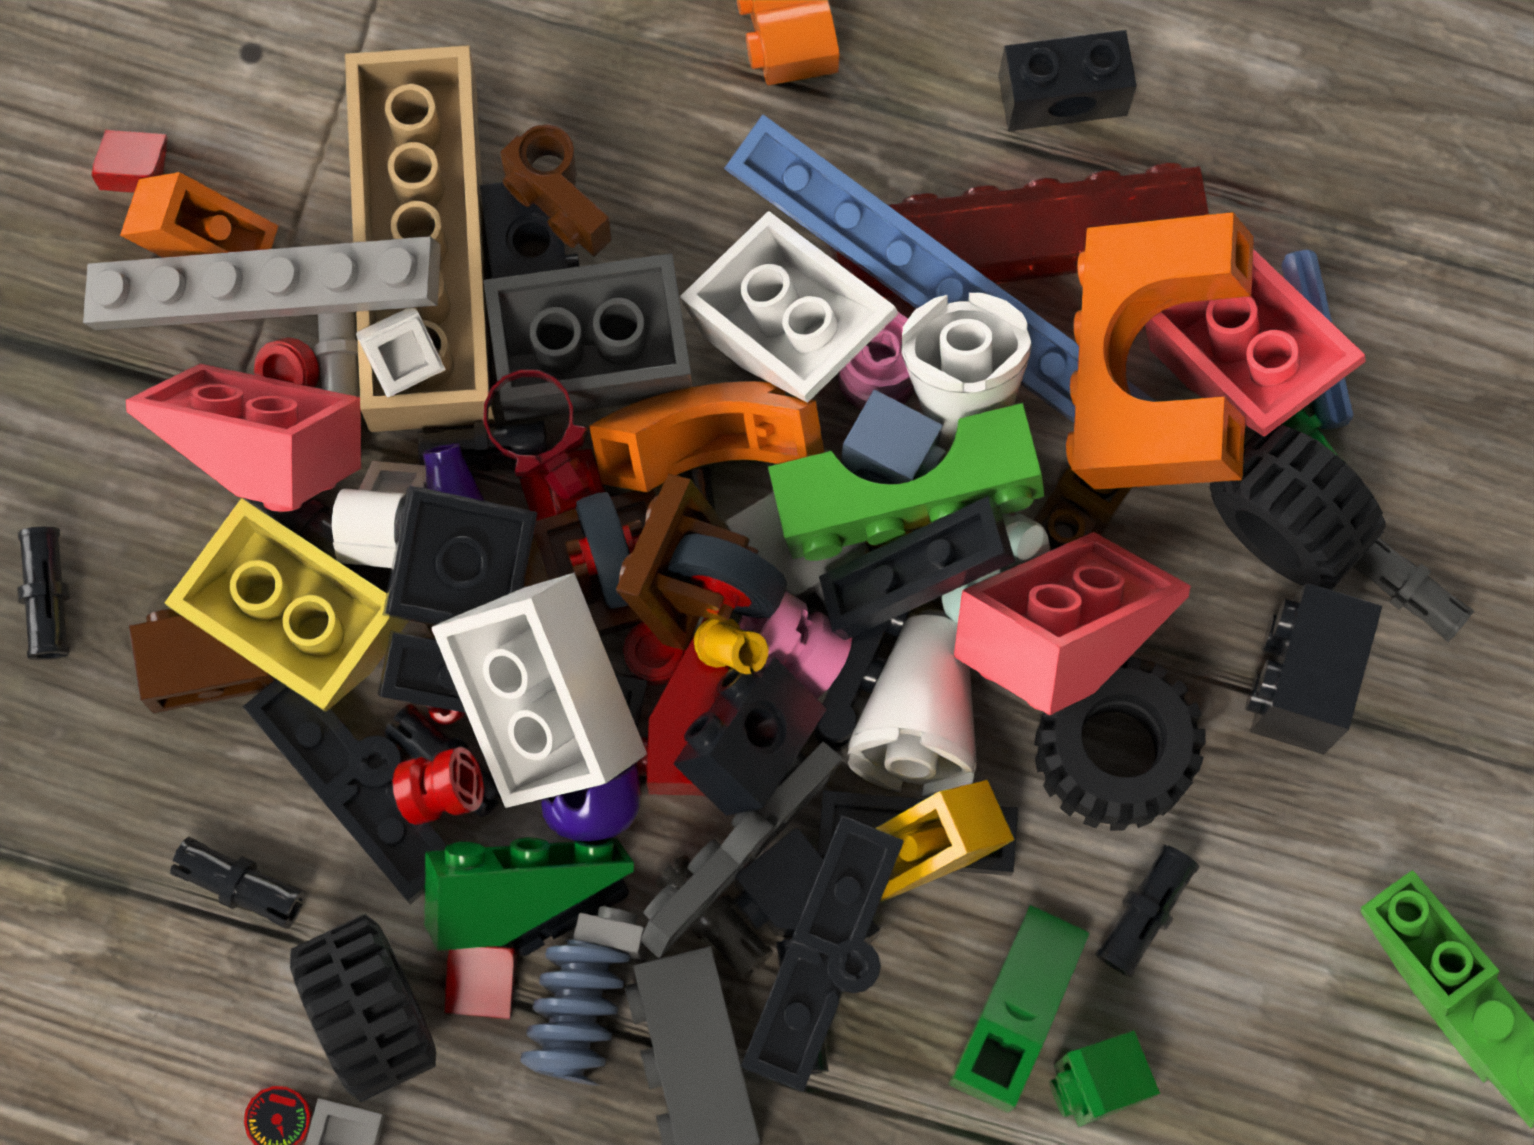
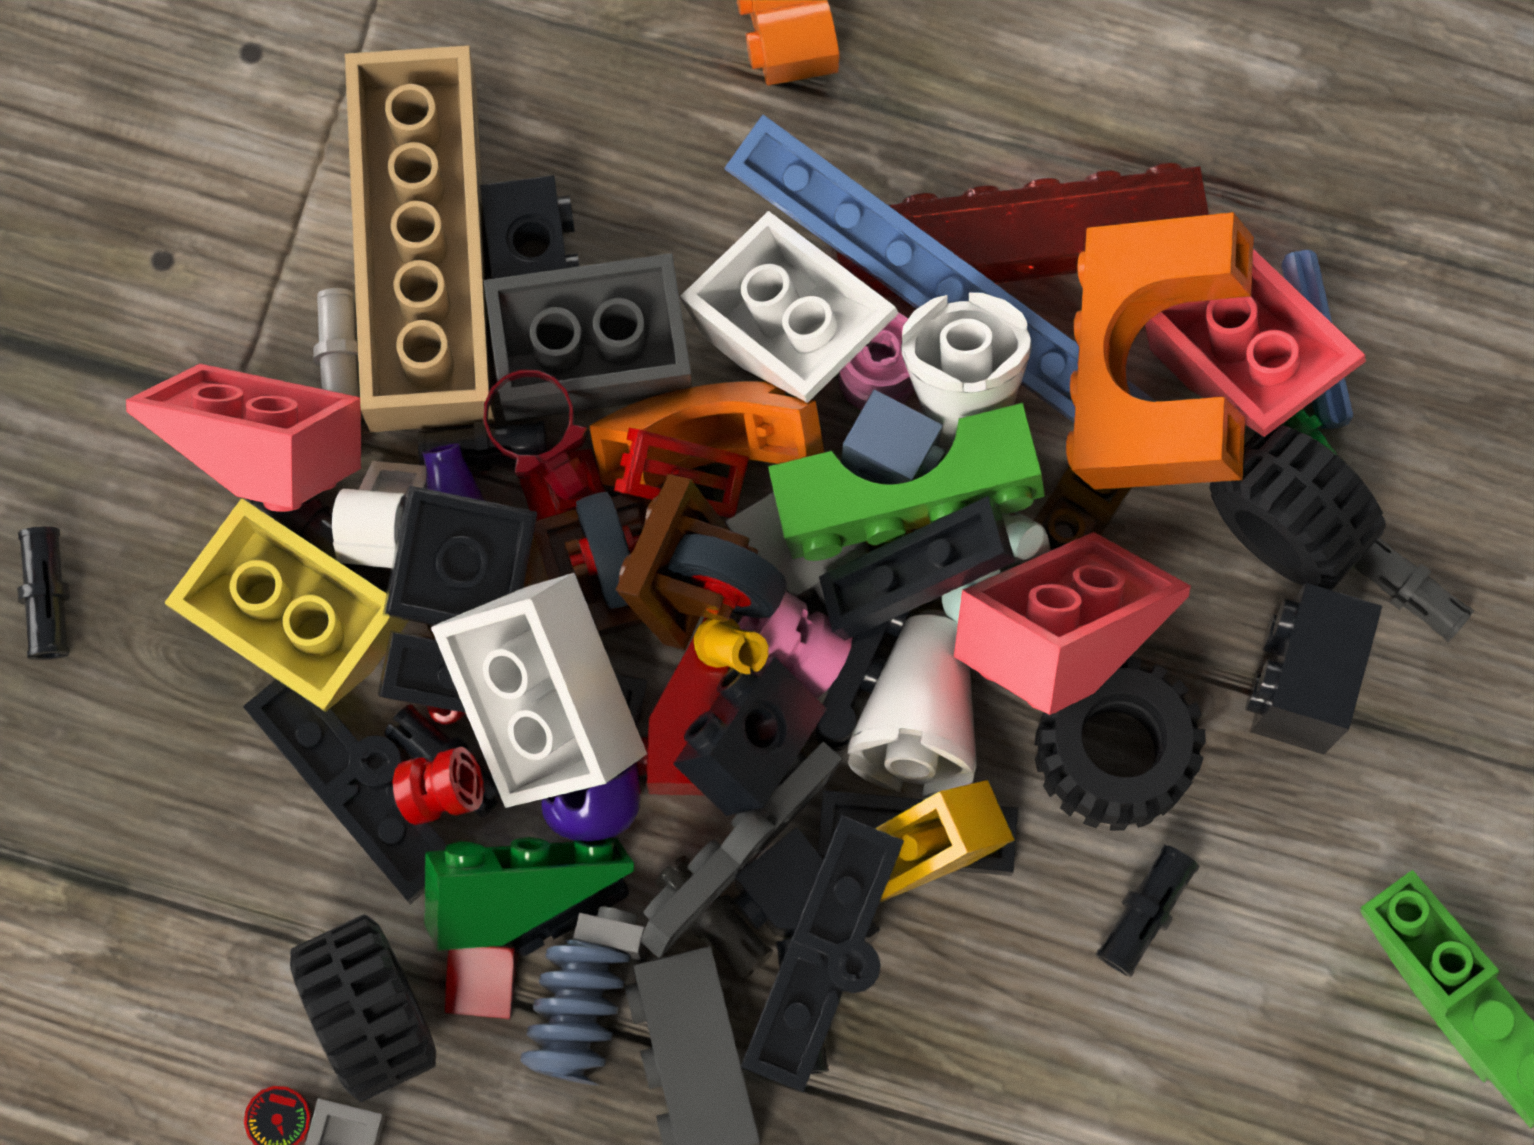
light grey plate [83,236,441,330] -> none
slope [91,130,168,193] -> none
orange slope [120,172,279,258] -> none
reddish brown slope [129,609,276,714] -> none
black pin [170,837,306,929] -> none
red tile [254,337,319,388] -> none
white slope [356,308,446,398] -> none
reddish brown plate [500,124,612,257] -> none
red tile [623,622,687,686] -> none
green slope [948,905,1090,1113] -> none
black brick [998,30,1137,132] -> none
green slope [1049,1031,1160,1128] -> none
none -> red tile [614,427,749,518]

